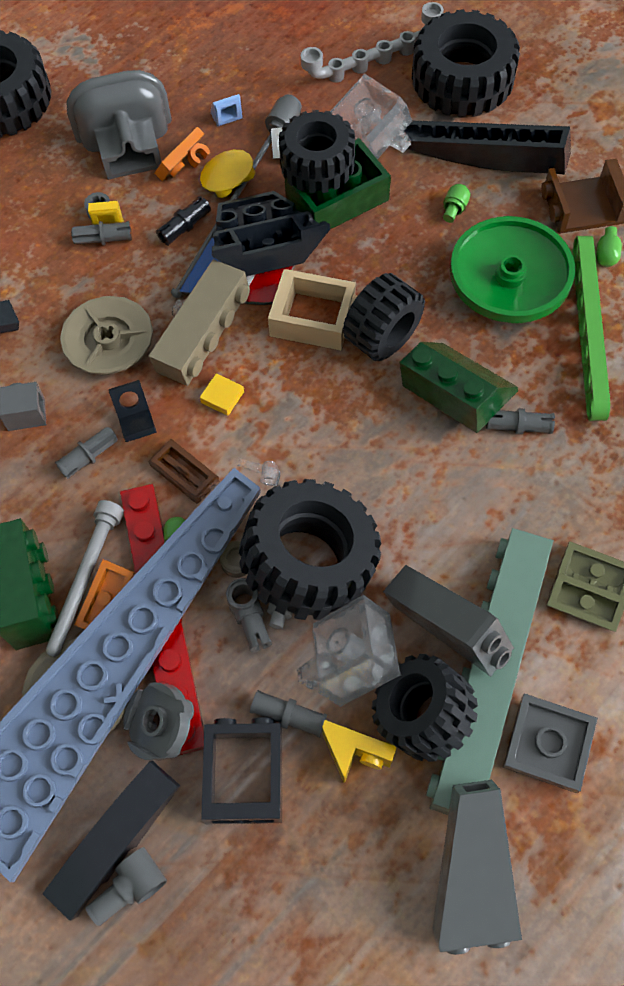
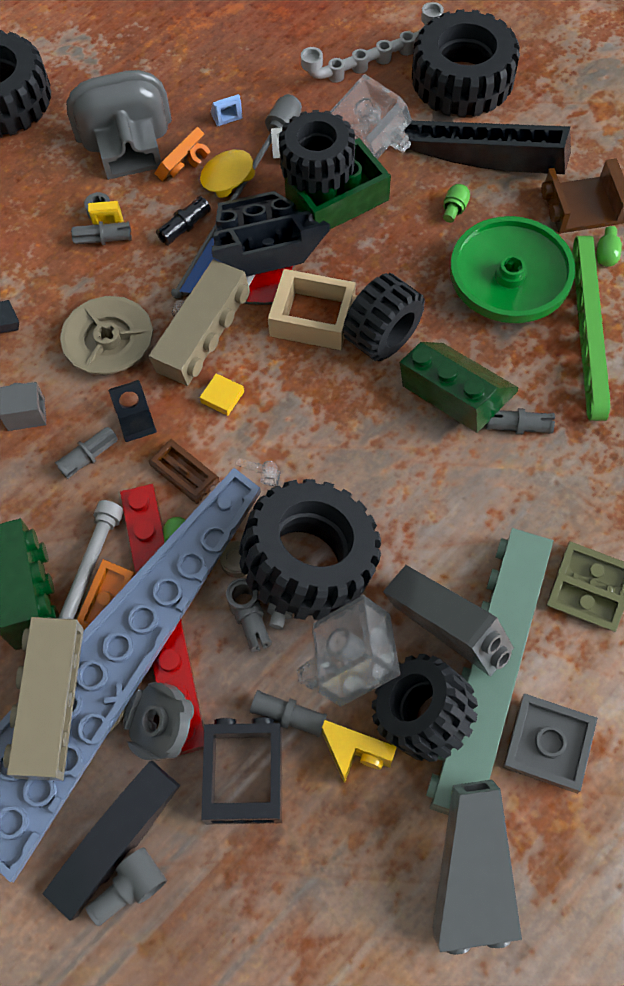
none -> dark tan brick [3,617,84,781]

